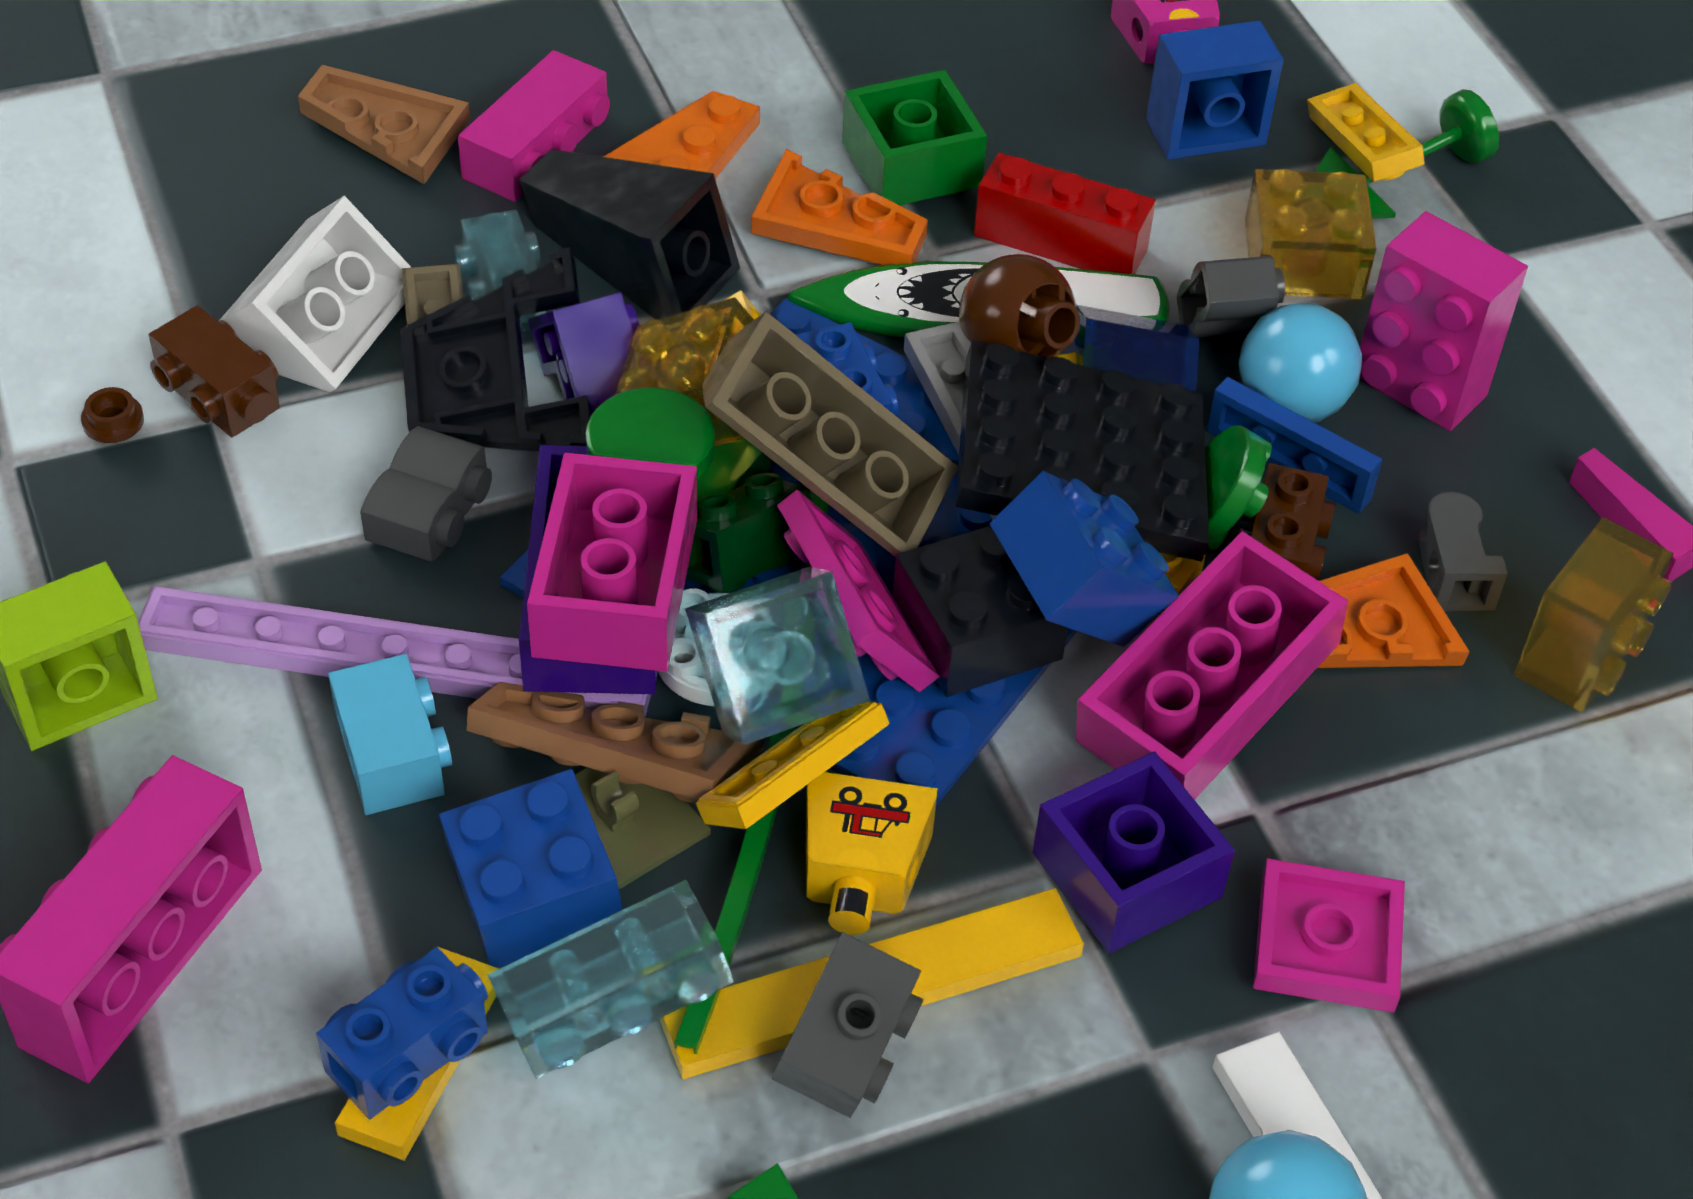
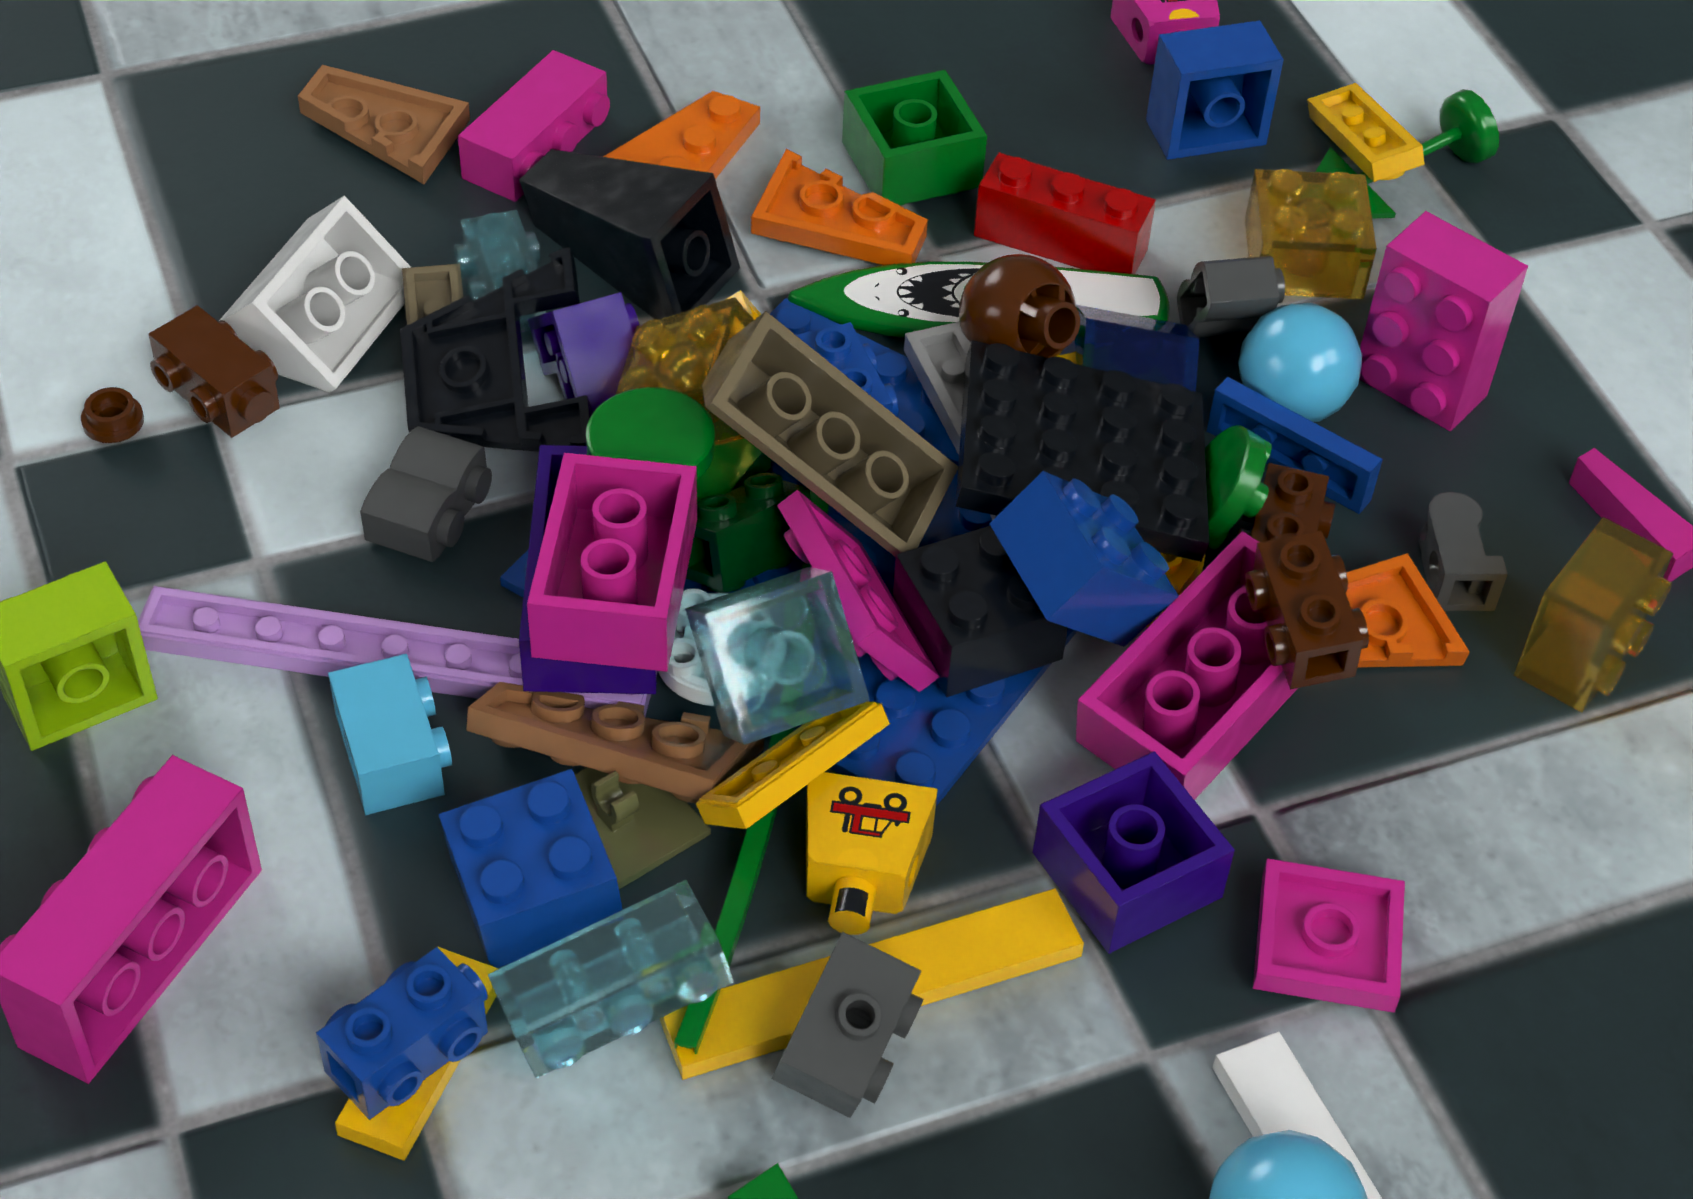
none -> reddish brown brick [1245,530,1369,690]

